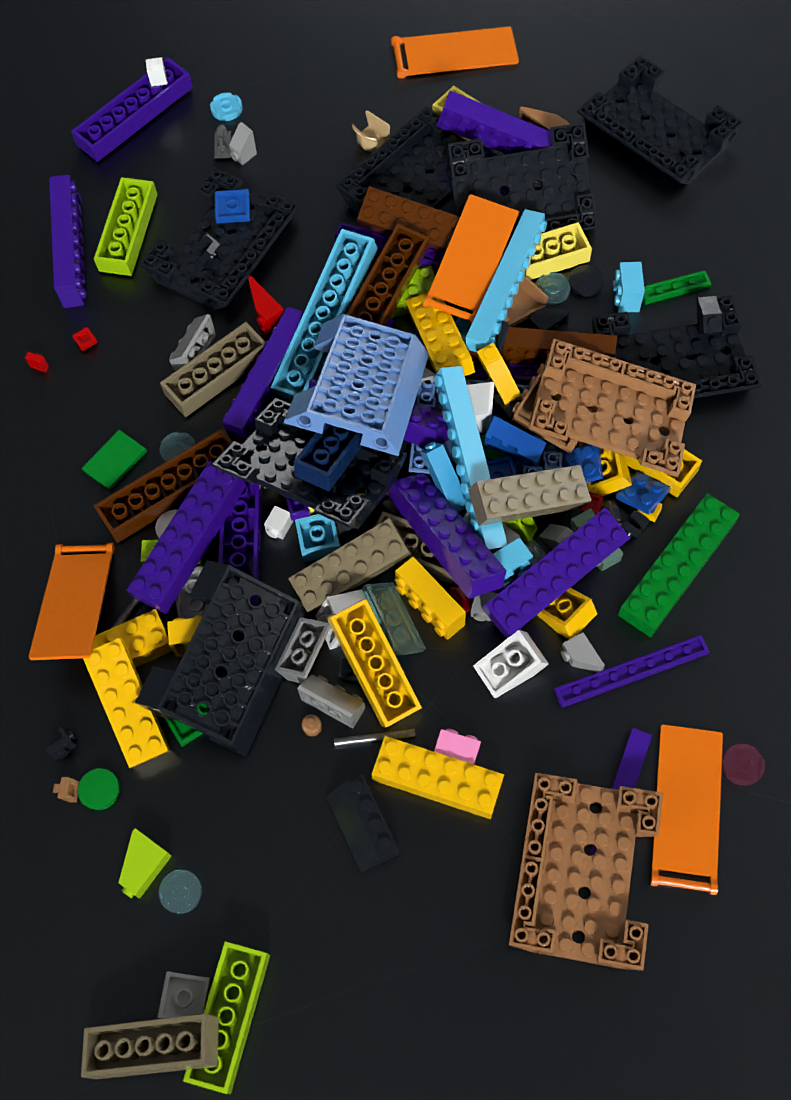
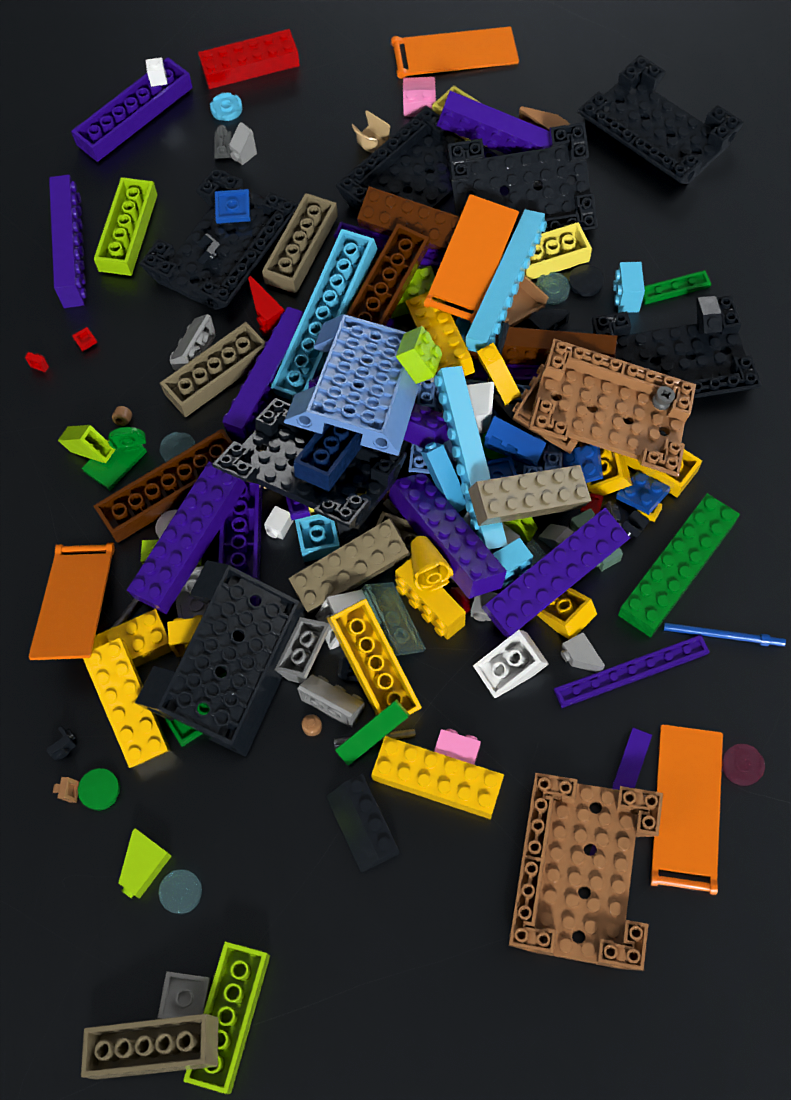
none -> lime slope [58,425,115,463]
none -> green tile [108,427,146,452]
none -> medium nougat piece [112,406,132,426]
none -> red brick [198,29,300,89]
none -> dark tan brick [262,193,338,294]
none -> green tile [335,699,410,766]
none -> lime brick [396,326,442,384]
none -> bright pink slope [403,77,436,117]
none -> yellow cone [410,536,453,591]
none -> dark grey wheel [652,386,675,410]
none -> blue bar [663,623,786,647]

